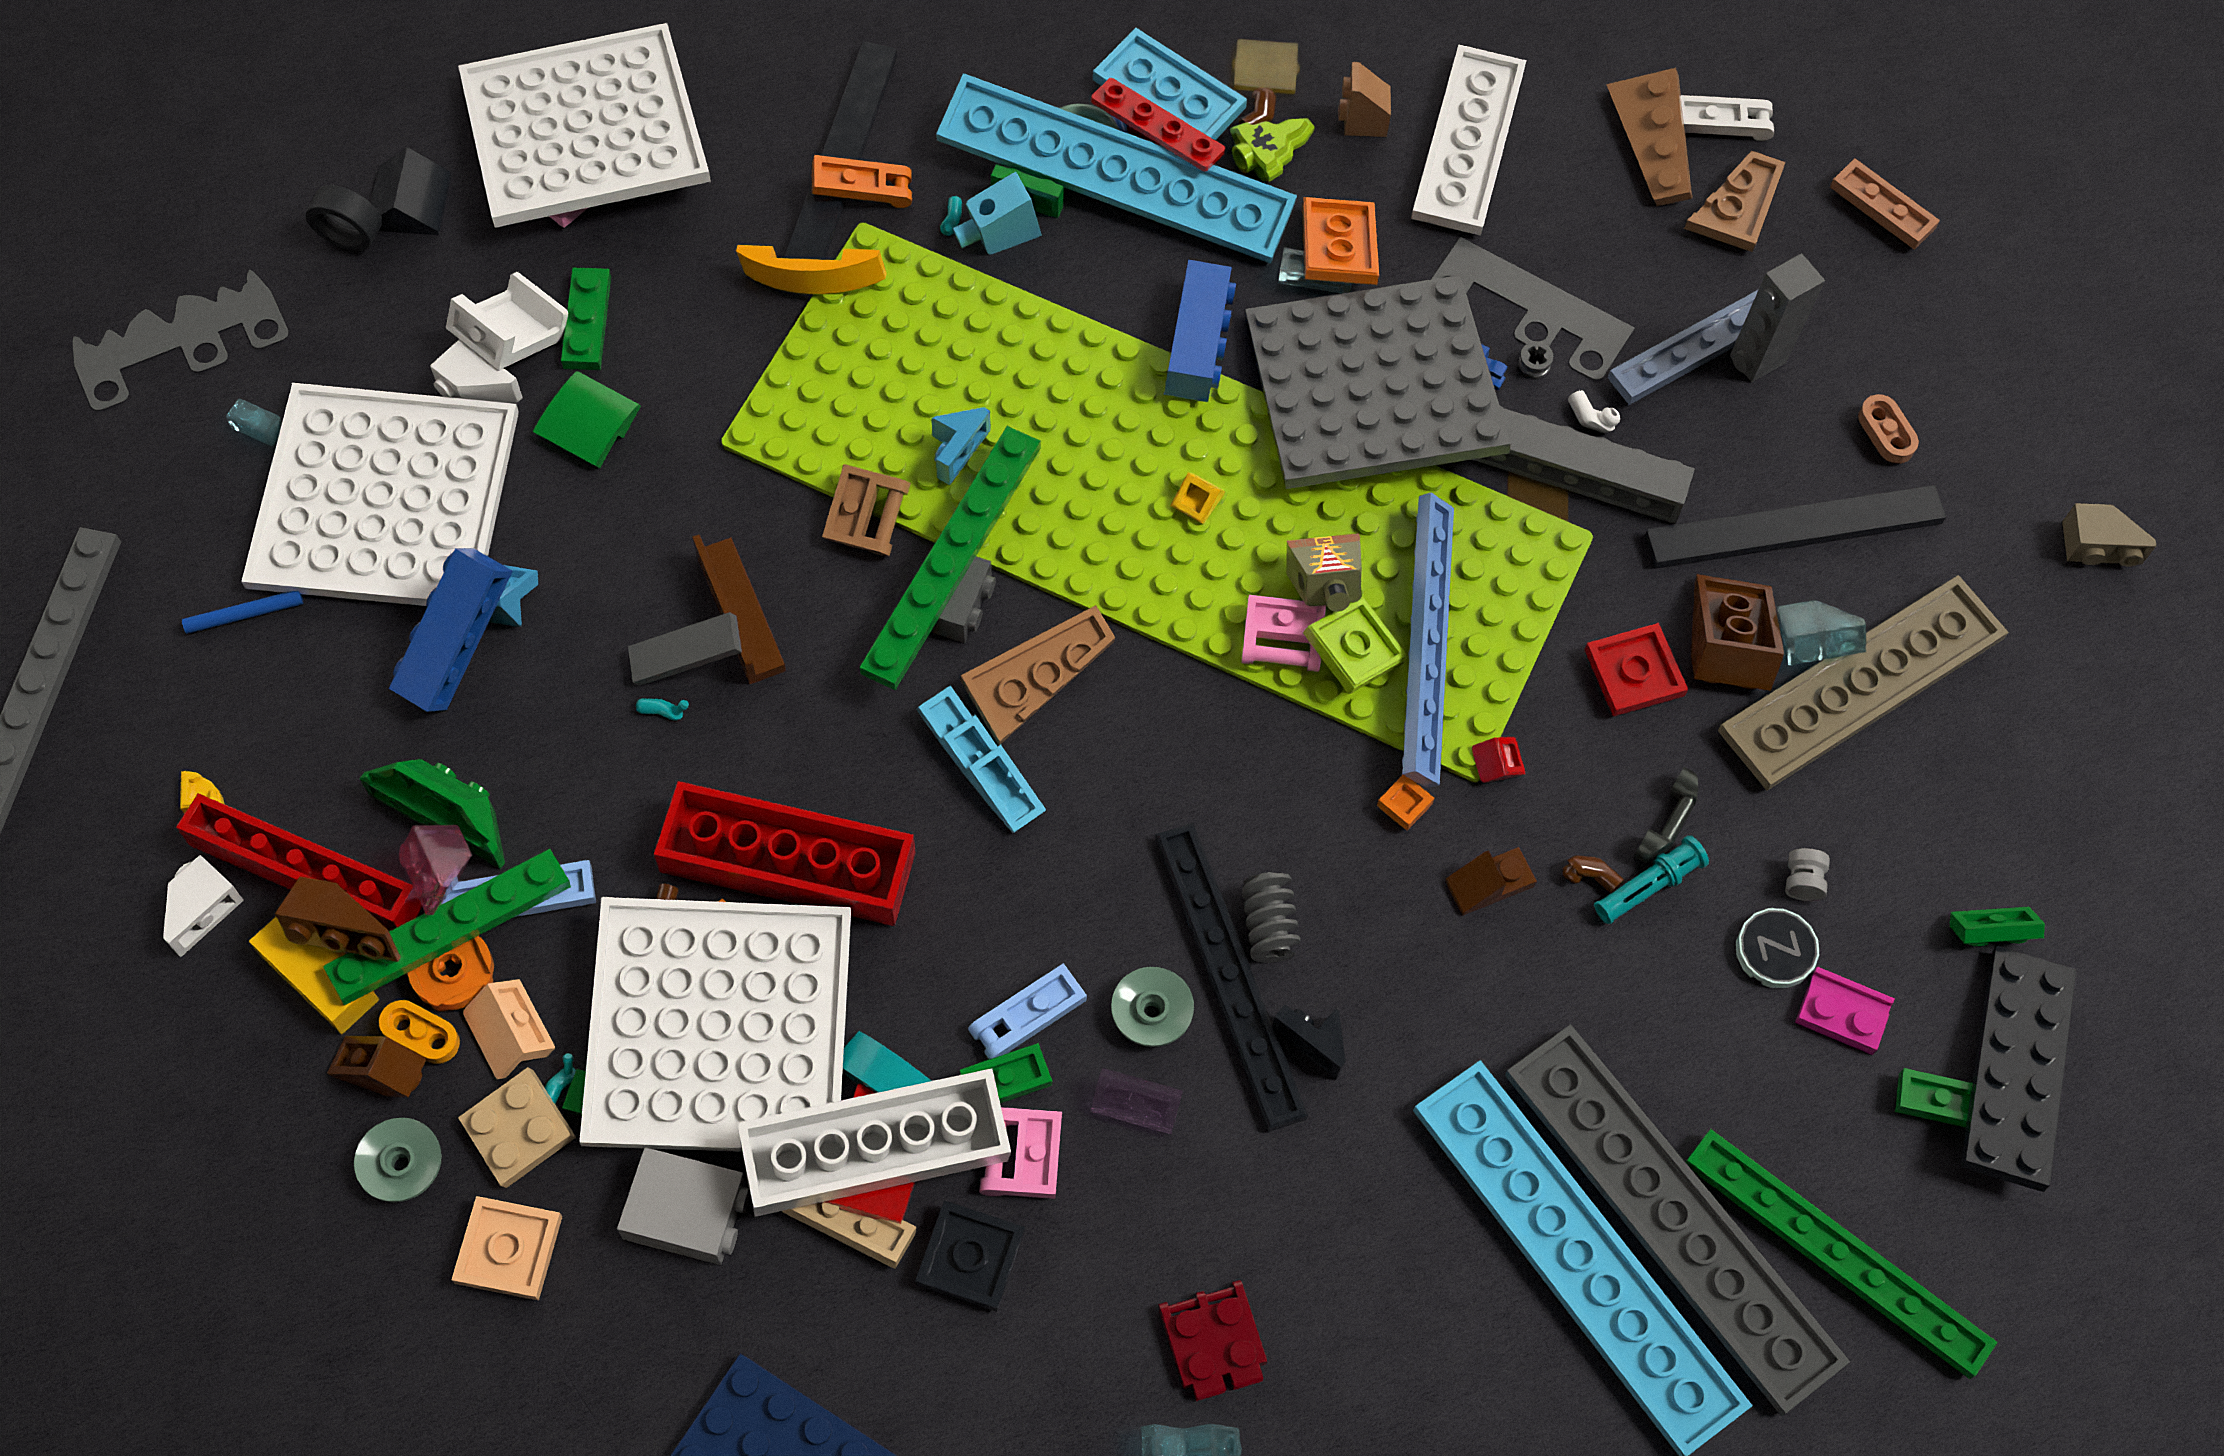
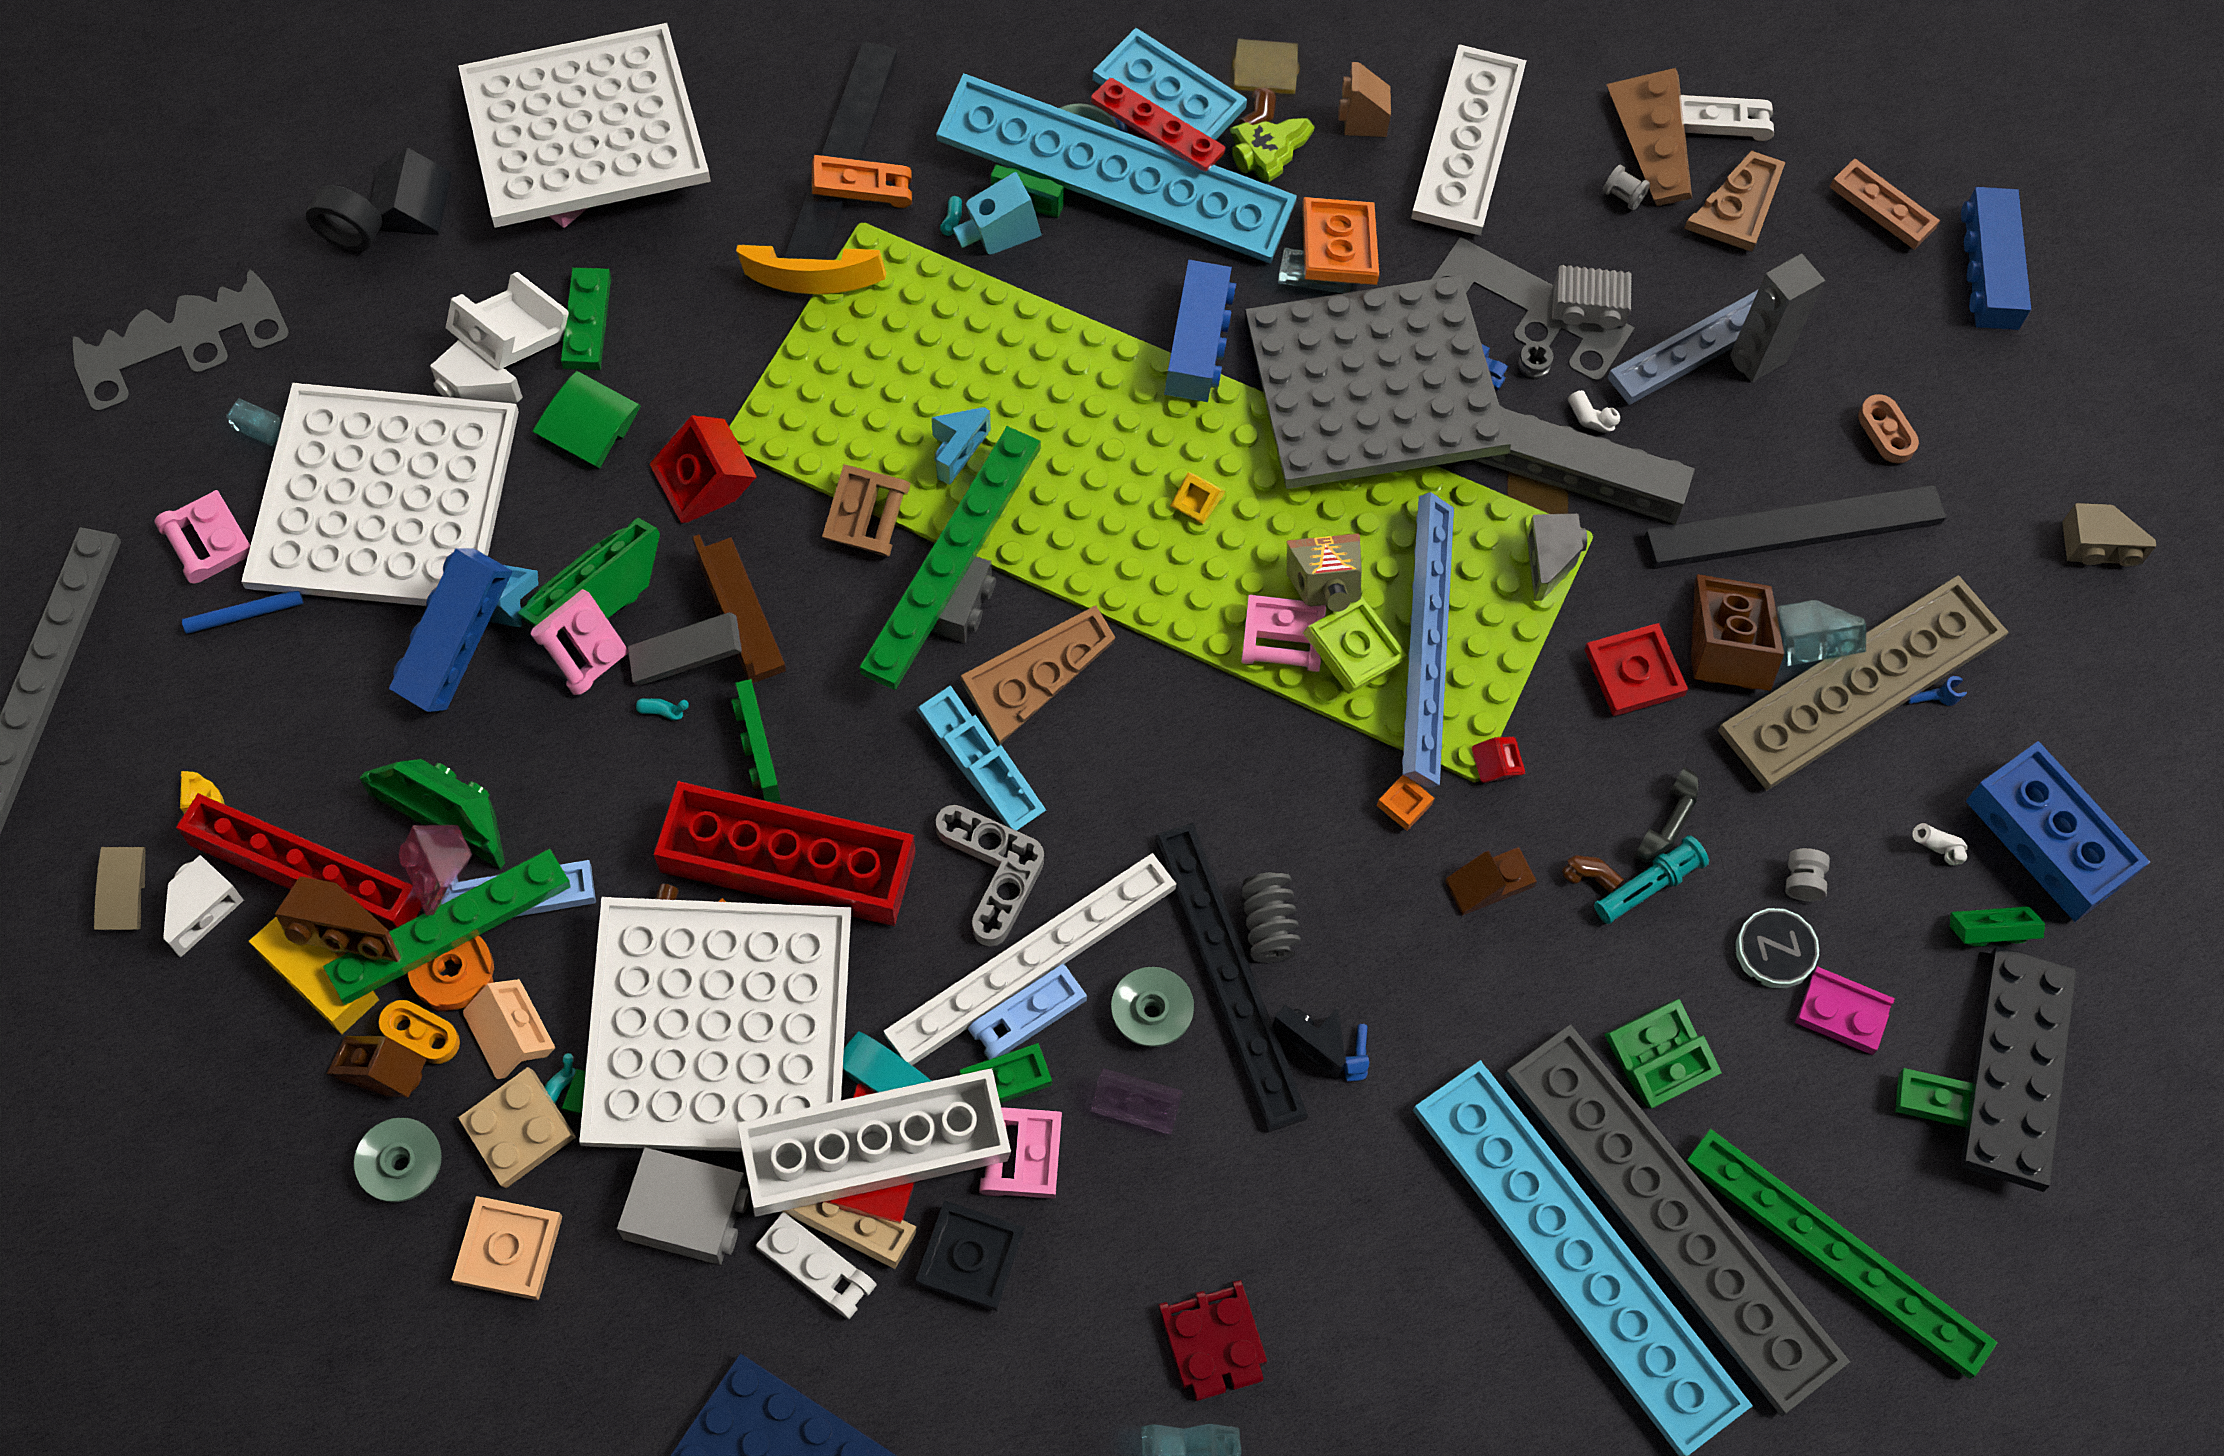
none -> dark tan slope [94,847,145,930]
none -> bright pink plate [154,490,251,583]
none -> green wedge [518,518,660,632]
none -> bright pink plate [531,589,629,695]
none -> red slope [650,415,757,523]
none -> green plate [731,679,781,802]
none -> white plate [756,1212,877,1320]
none -> white plate [884,853,1176,1065]
none -> light grey beam [936,805,1044,946]
none -> blue hand [1344,1024,1369,1081]
none -> flat silver slope [1526,514,1587,601]
none -> light grey brick [1552,265,1631,329]
none -> light grey bush [1603,164,1650,210]
none -> green slope [1604,999,1722,1109]
none -> blue hand [1908,676,1967,706]
none -> white arm [1913,823,1968,865]
none -> blue brick [1961,187,2031,330]
none -> blue brick [1966,741,2150,922]

